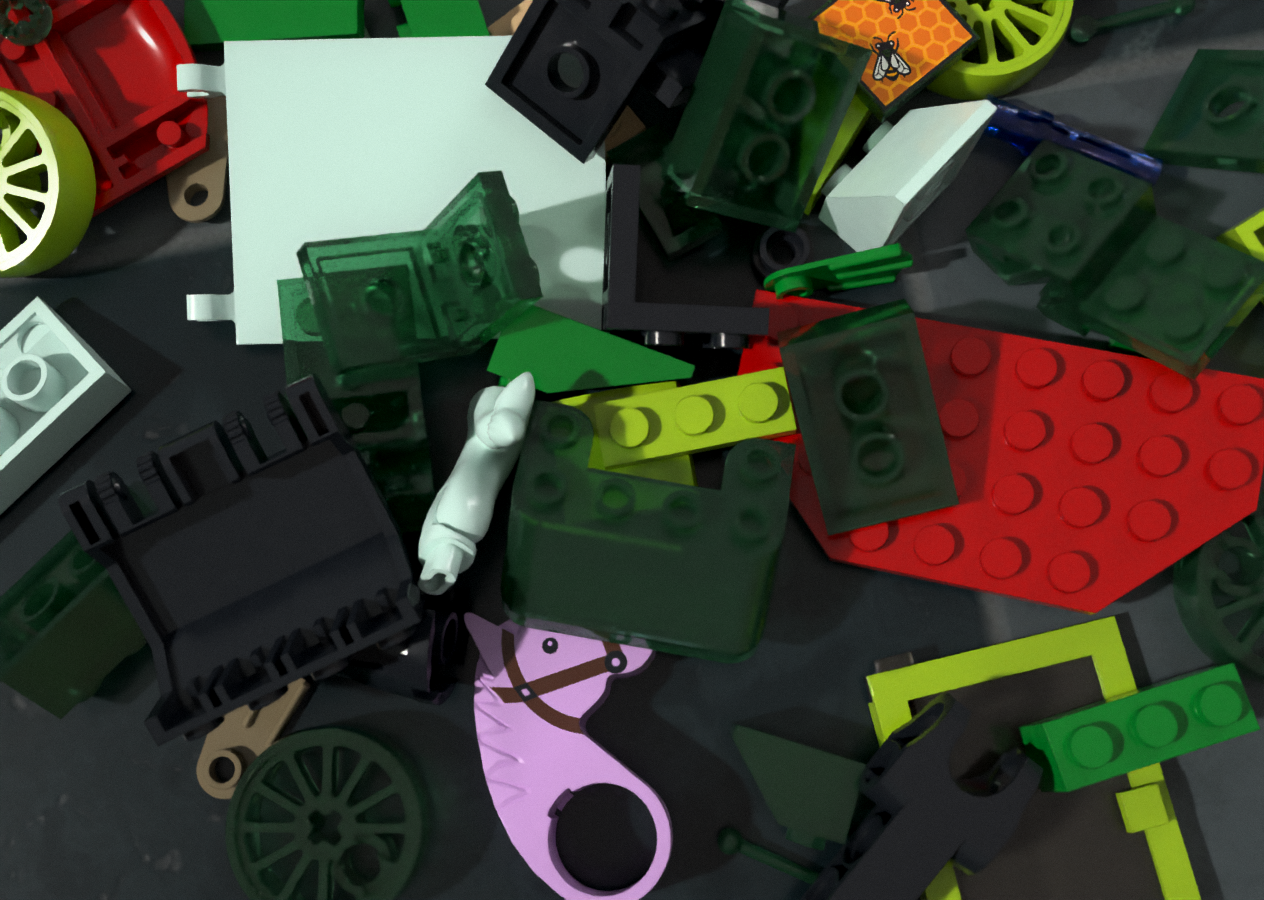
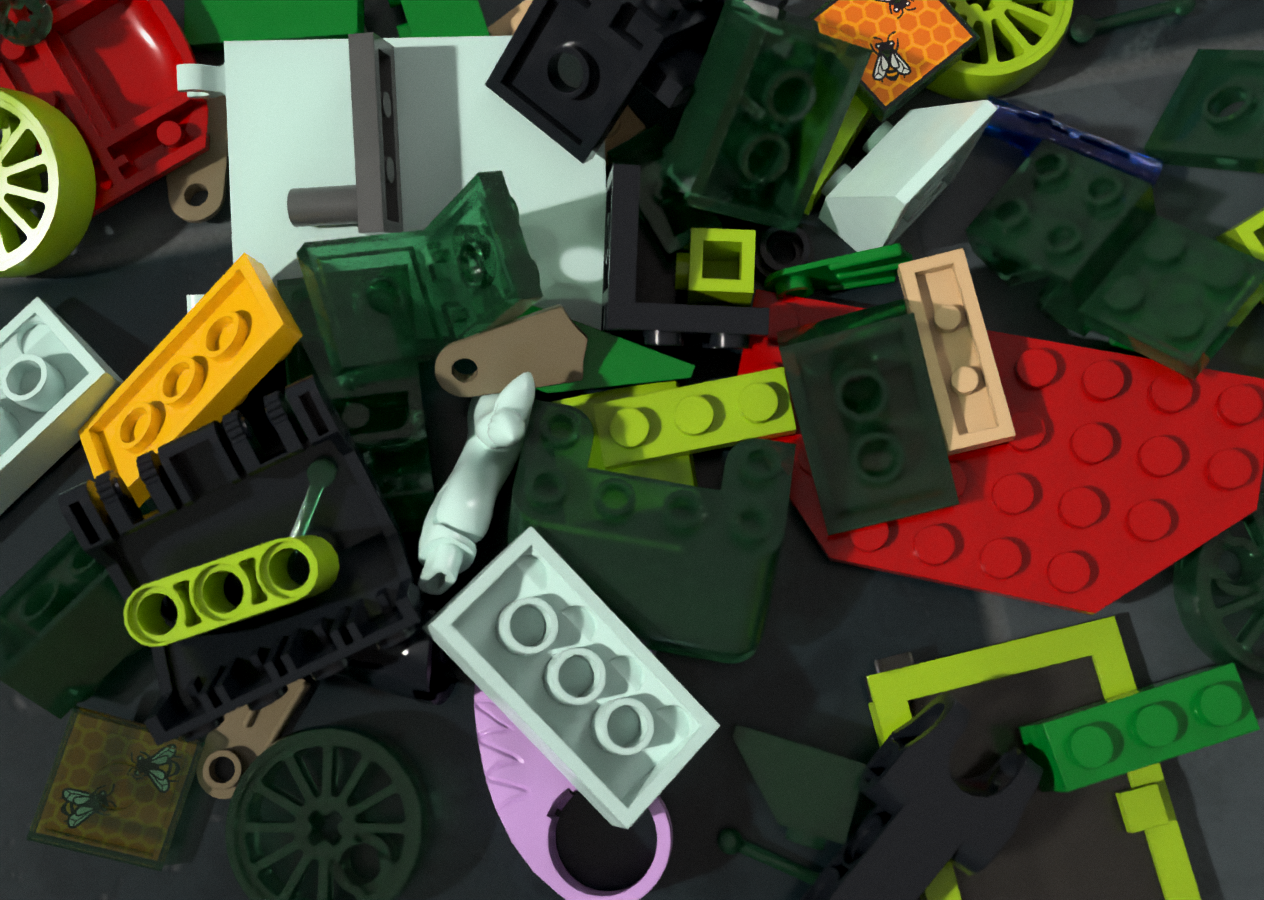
none -> tile [26,705,205,871]
none -> yellow plate [78,252,303,507]
none -> lime beam [123,535,339,647]
none -> dark grey piece [287,32,404,238]
none -> clear green hinge [287,459,337,581]
none -> light aqua slope [422,526,720,829]
none -> dark tan piece [435,304,588,397]
none -> lime brick [675,228,756,307]
none -> tan plate [897,248,1016,456]

